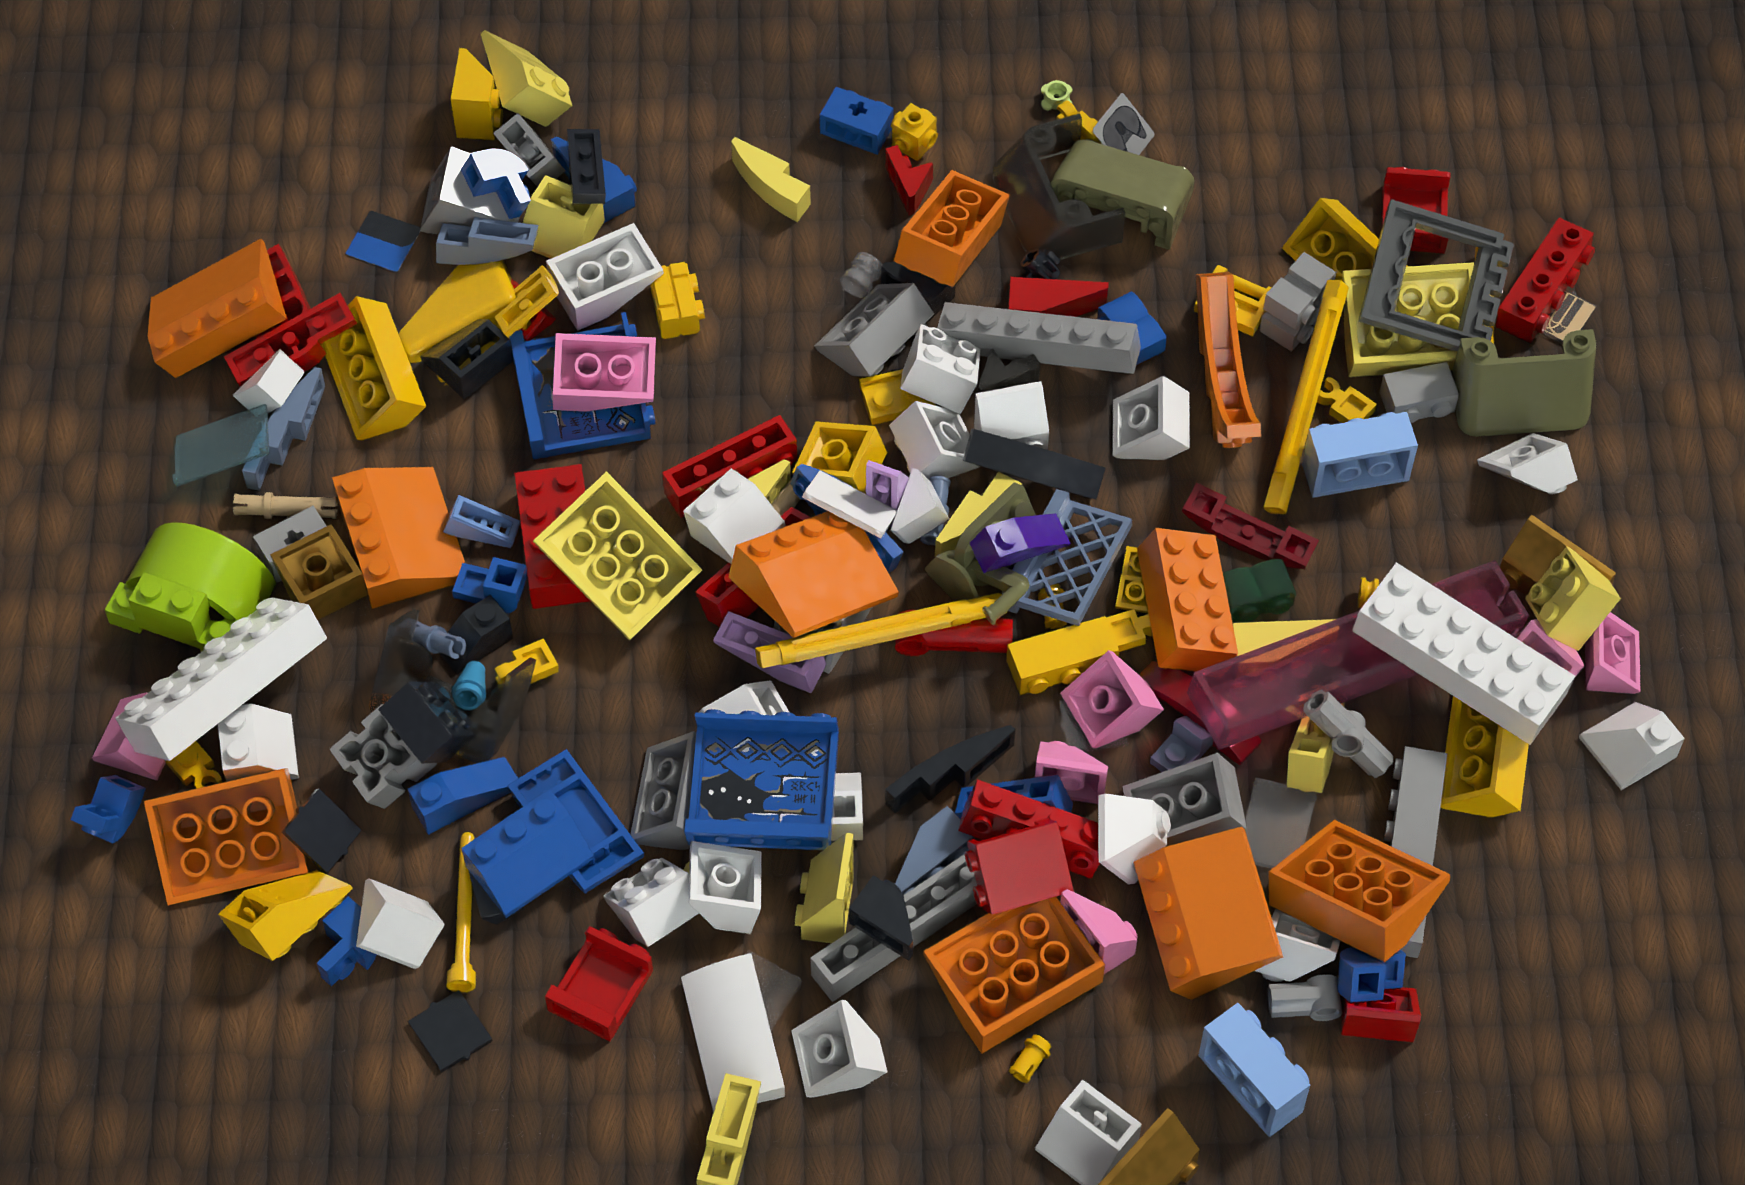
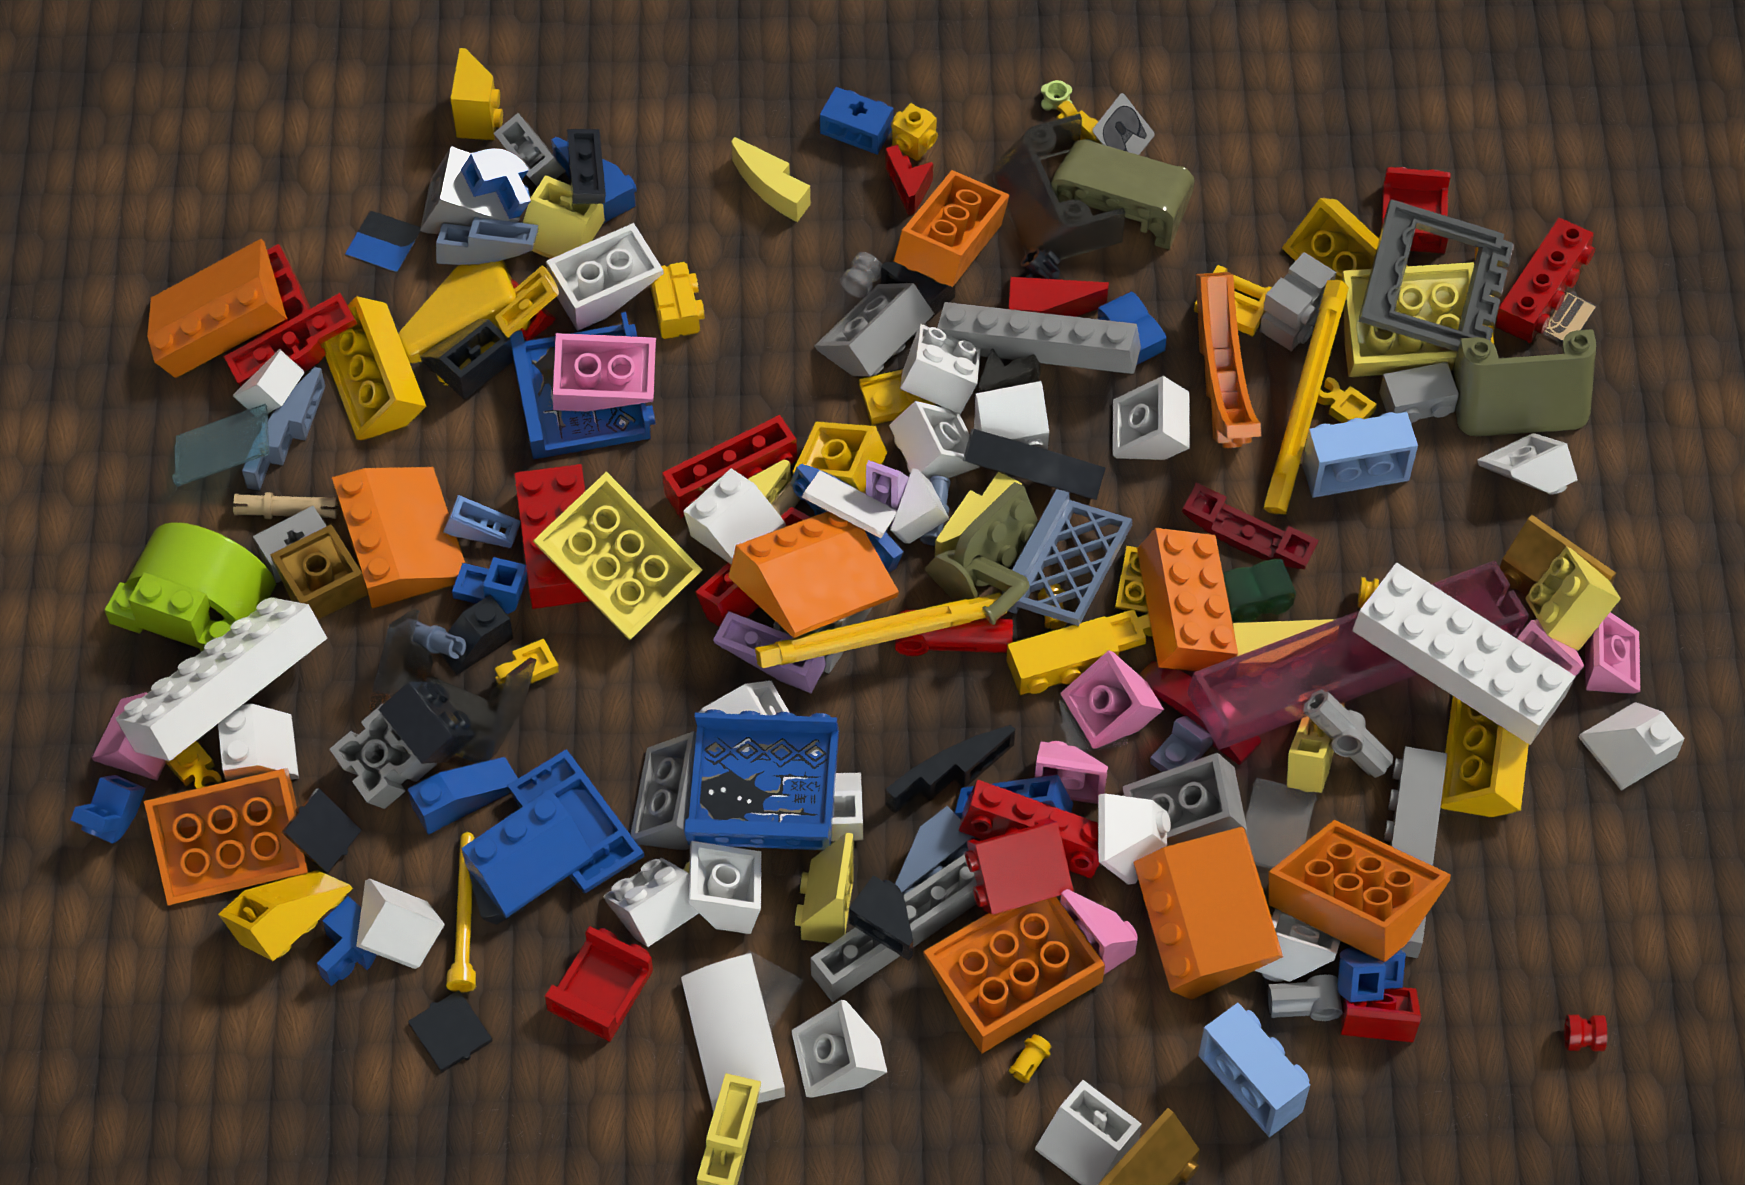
dark azure cone [451,661,486,710] -> none
light yellow slope [481,30,572,127] -> none
dark purple slope [969,513,1070,573] -> none
none -> red wheel [1564,1015,1607,1051]

